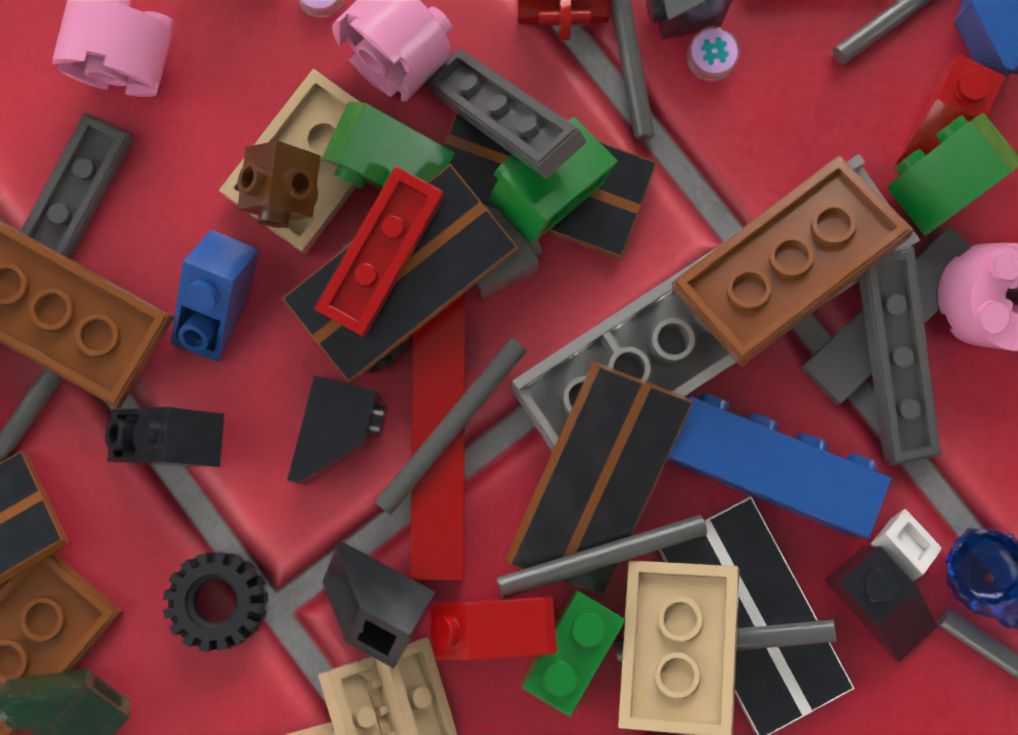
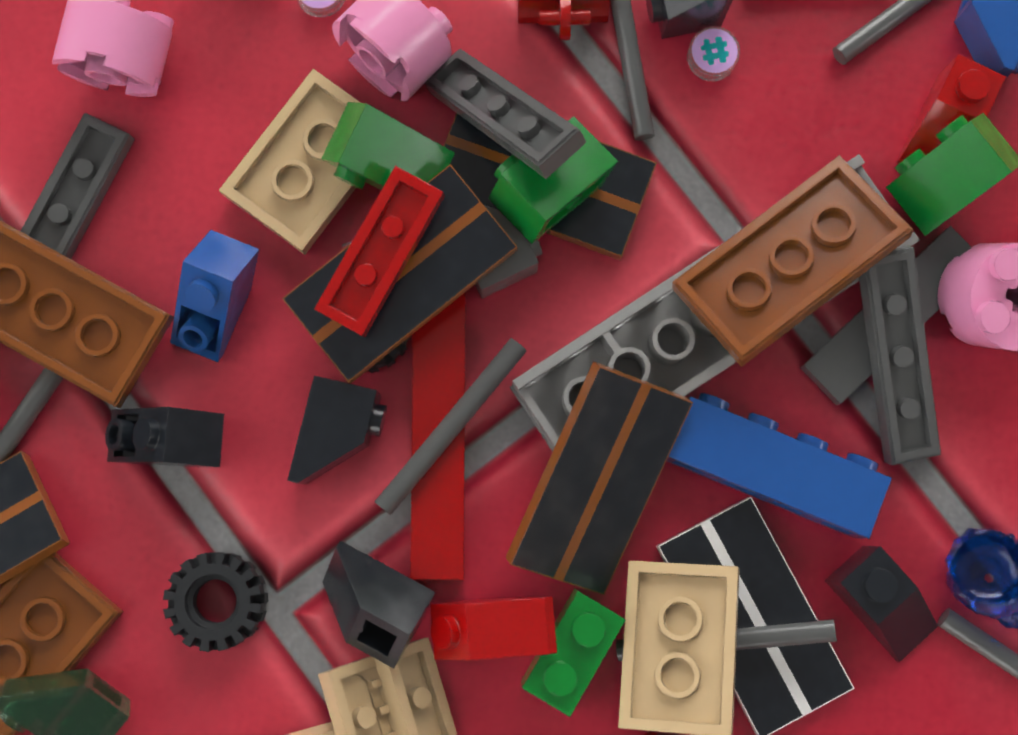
reddish brown brick [237,140,321,228] -> none
dark grey bar [496,515,707,599] -> none
white plate [871,509,942,582] -> none

